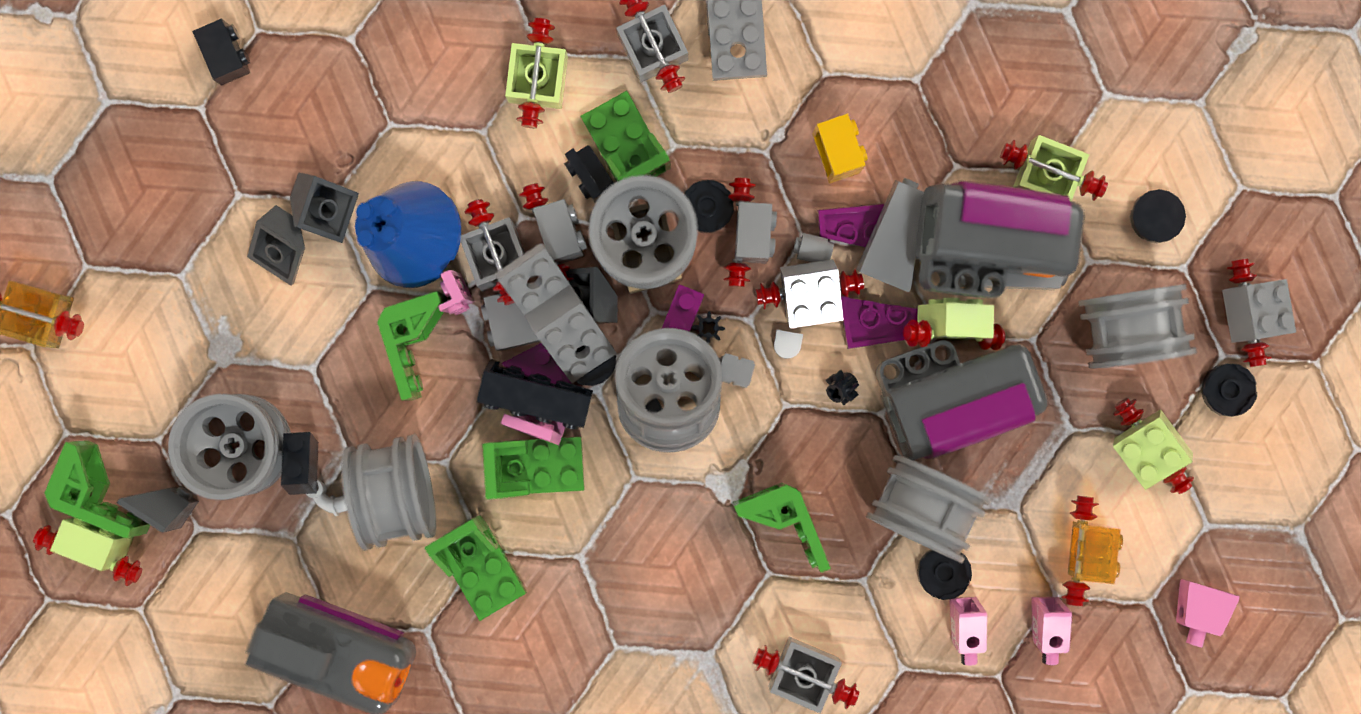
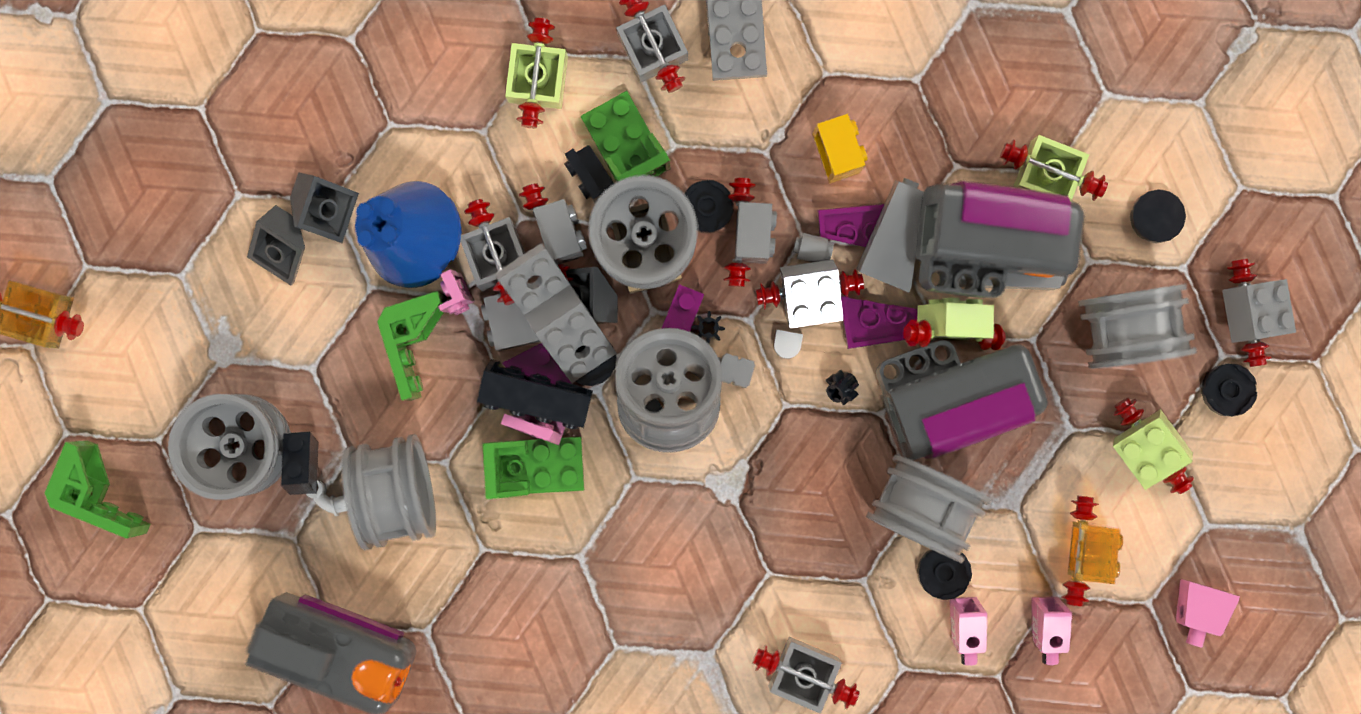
yellowish green brick [33,517,143,586] -> none
dark grey slope [117,486,199,533] -> none
black brick [192,18,250,86] -> none
bright green bracket [424,515,527,621] -> none
bright green bracket [733,483,831,573] -> none

